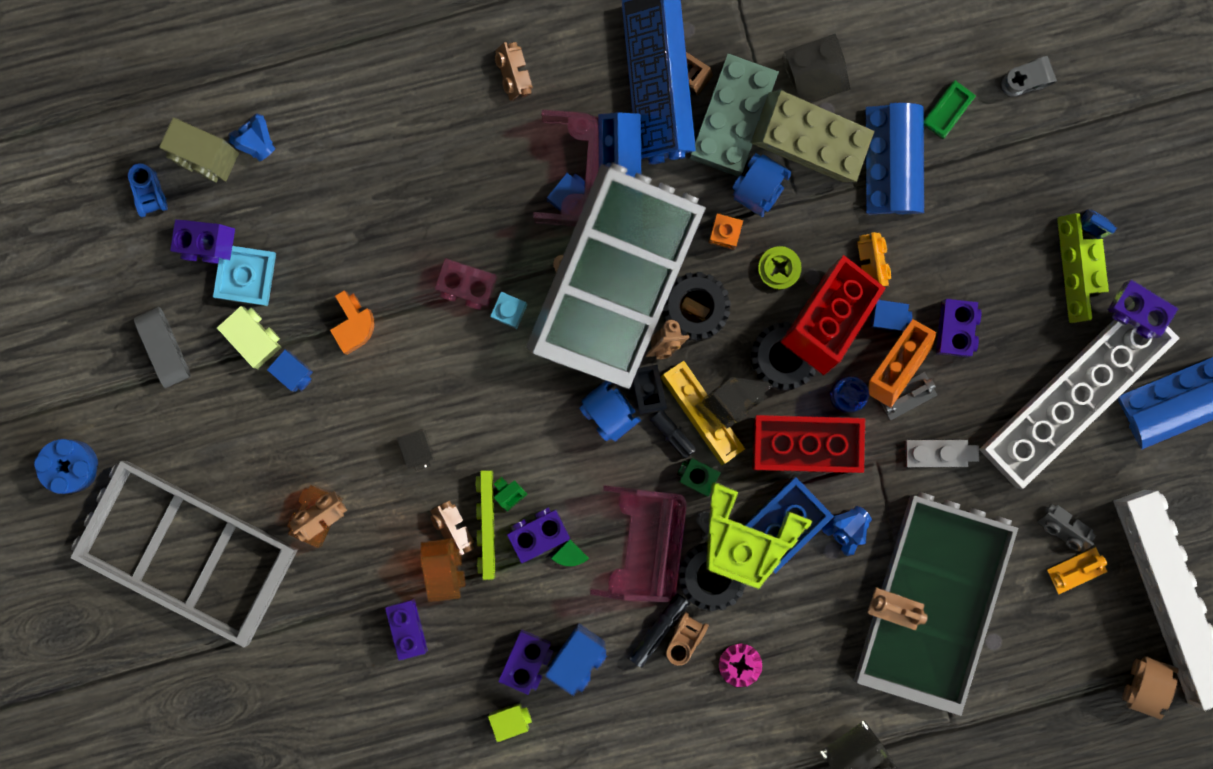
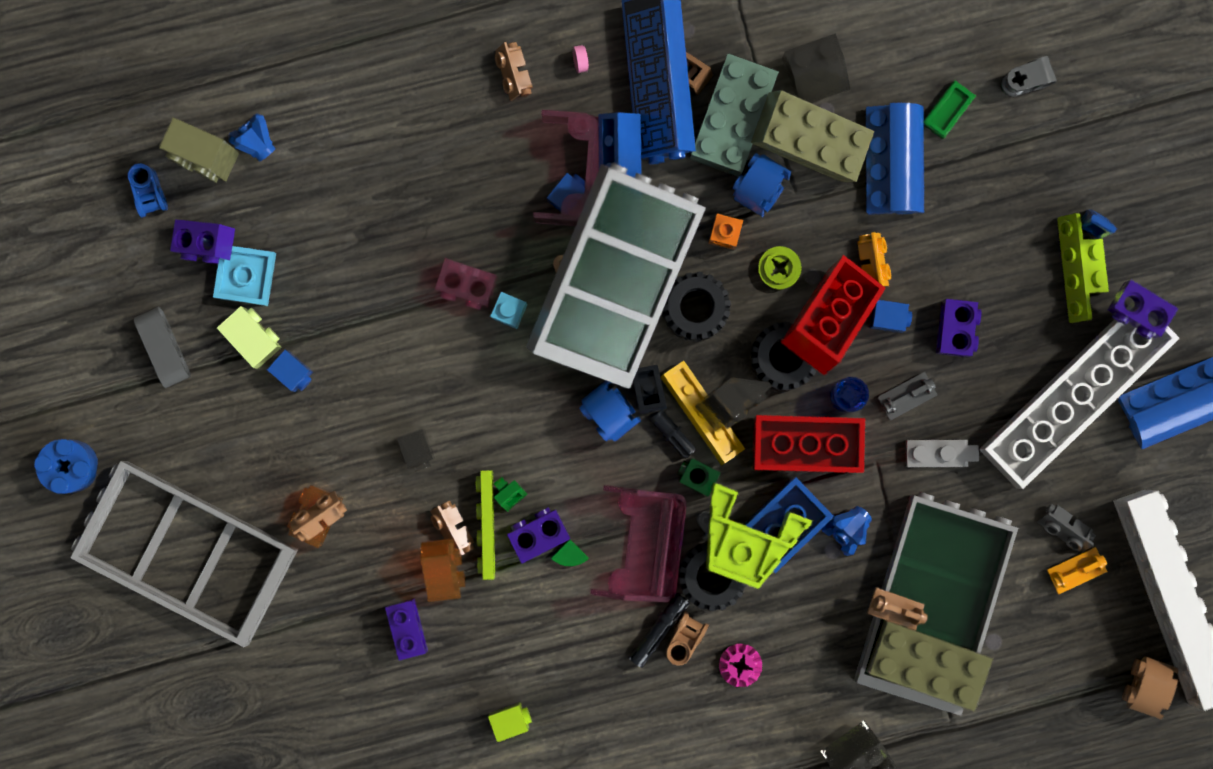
orange brick [330,290,374,355] -> none
dark purple brick [498,630,553,695] -> none
blue brick [546,623,607,695] -> none
medium nougat hinge [646,320,689,360] -> none
clear orange tile [681,297,710,320] -> none
orange brick [868,319,936,408] -> none
none -> bright pink tile [573,45,589,73]
none -> olive brick [866,619,993,711]

